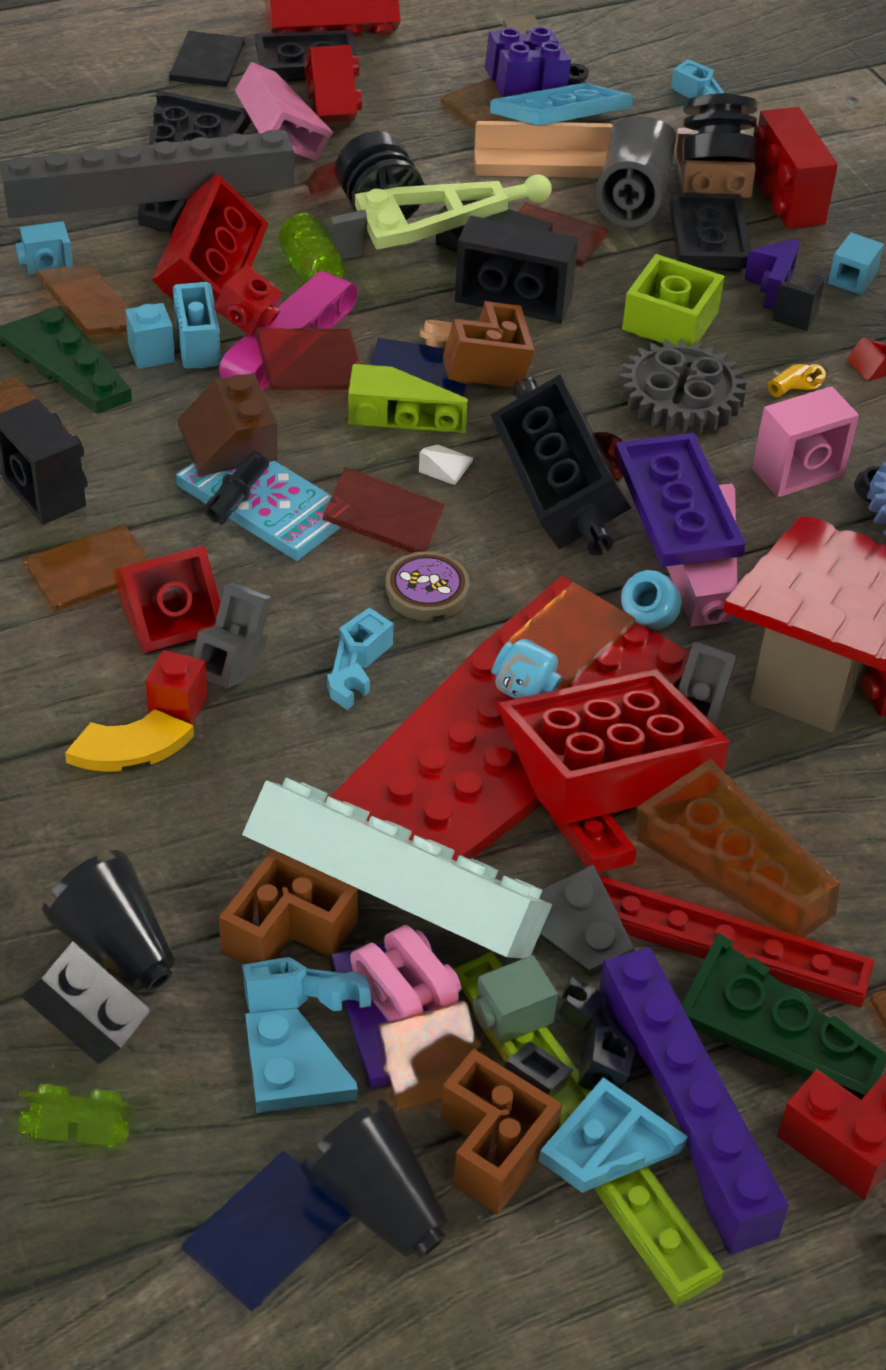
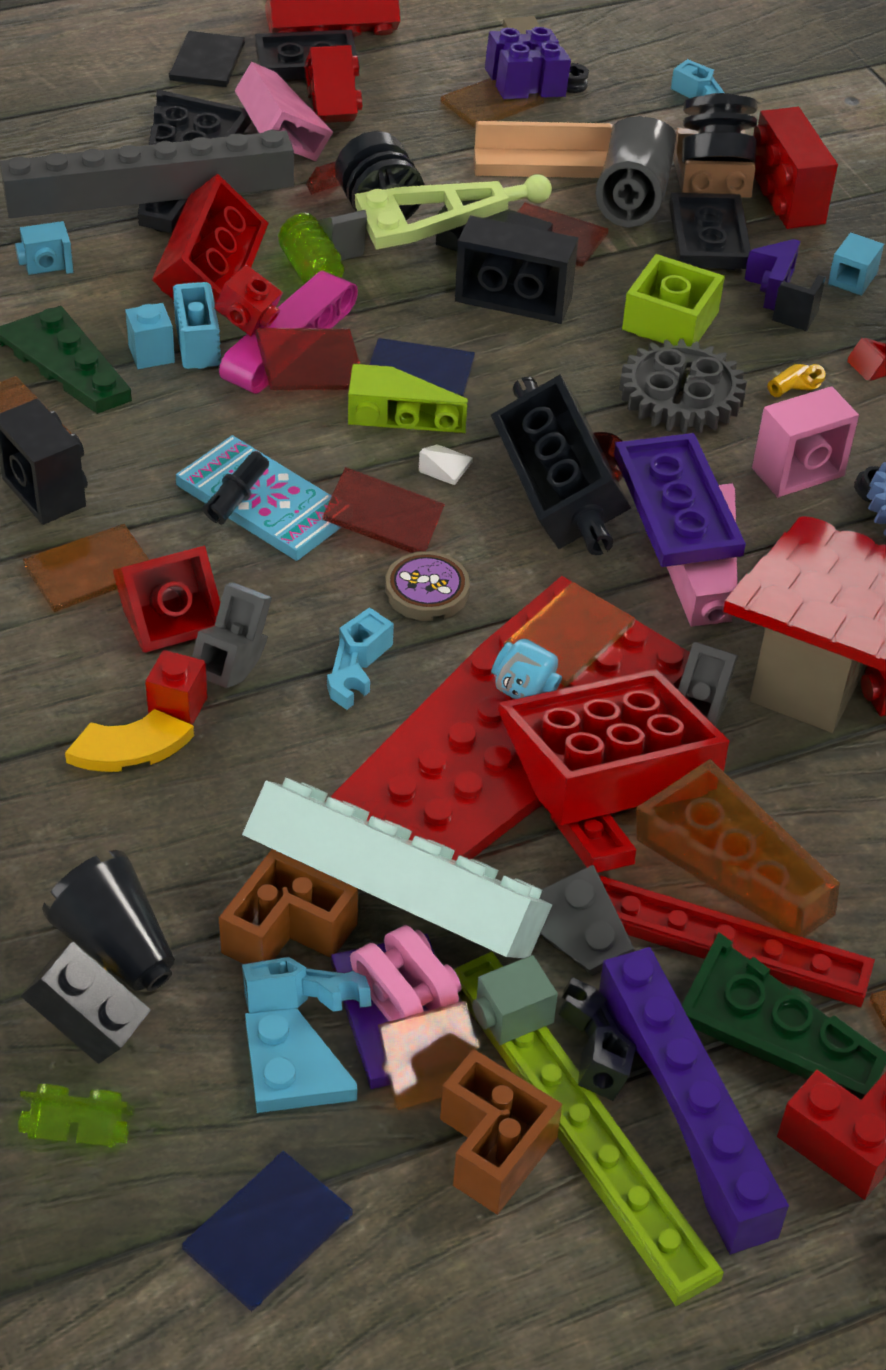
clear orange piece [36,265,130,336] -> none
reddish brown slope [177,373,278,476] -> none
black cone [300,1099,448,1258] -> none
light nougat plate [419,320,452,348] -> none
dark orange brick [442,301,535,388] -> none
medium azure tile [490,83,633,126] -> none
black plate [504,1041,573,1098] -> none
medium azure wing [538,1078,688,1193] -> none
medium azure head [621,570,682,631] -> none

